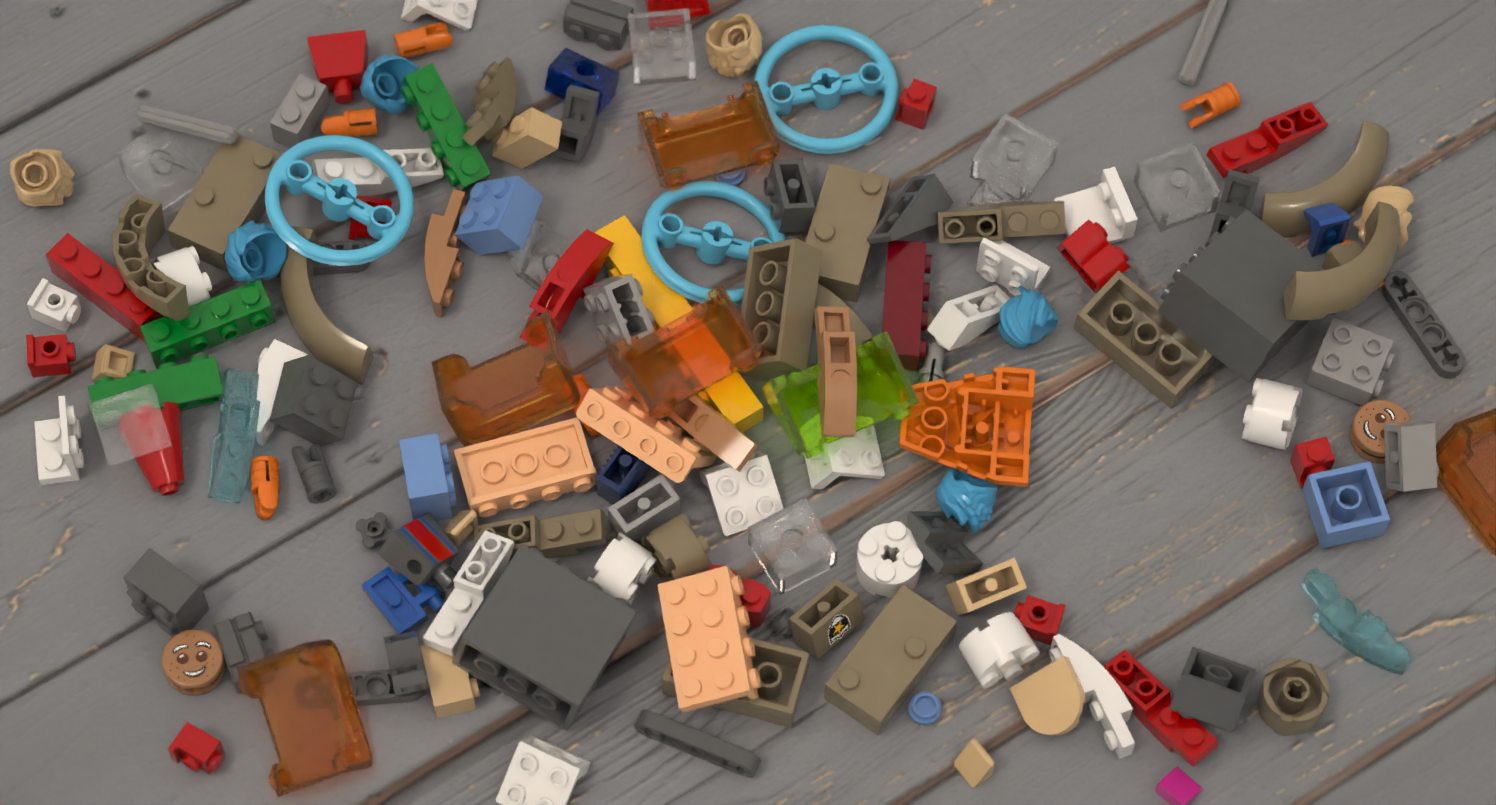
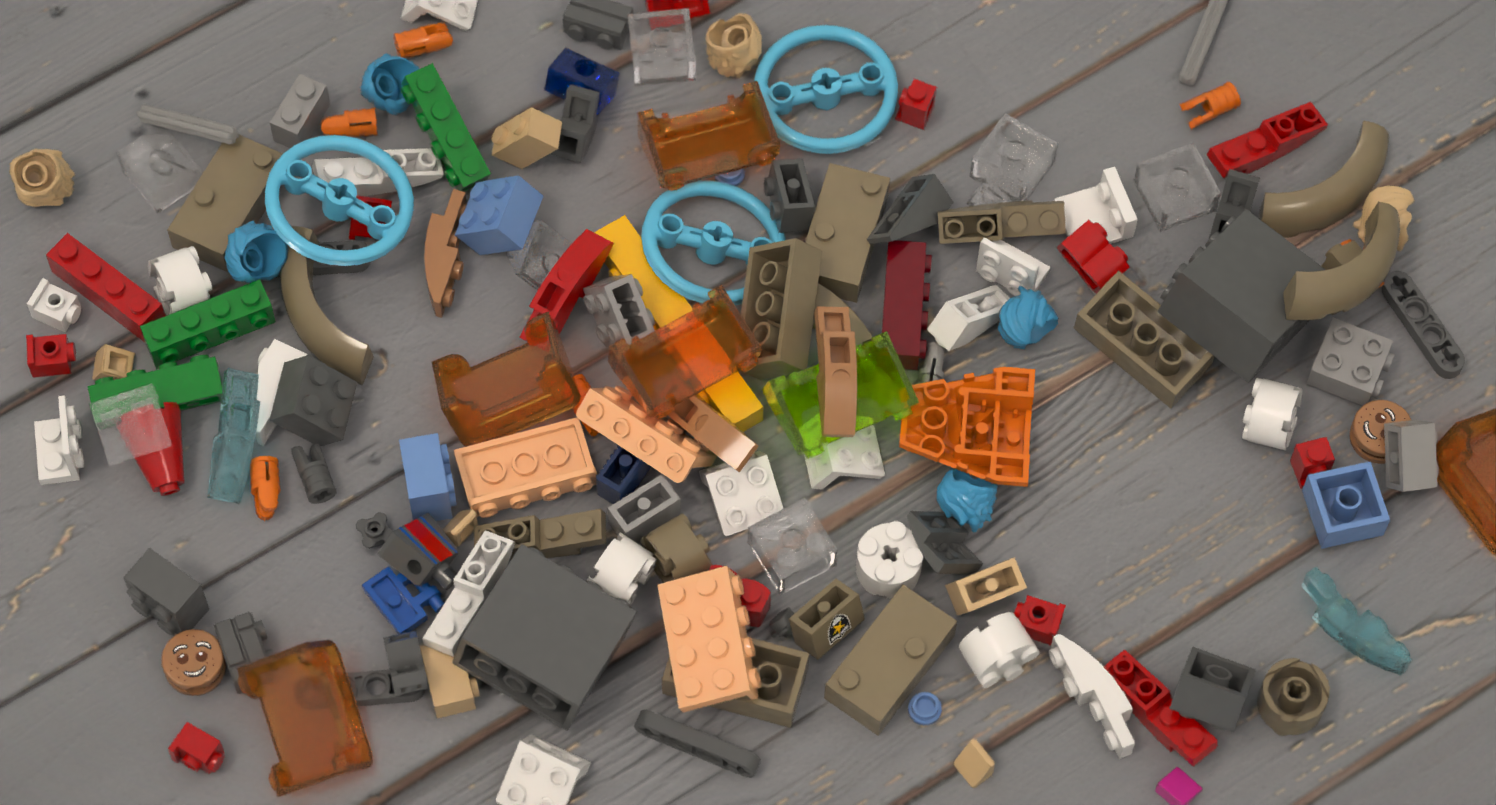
dark tan brick [112,194,189,321] -> none
red torso [307,30,368,104] -> none
dark tan slope [462,57,517,146] -> none
tan tile [1010,656,1085,736] -> none
blue slope [1304,203,1350,257] -> none

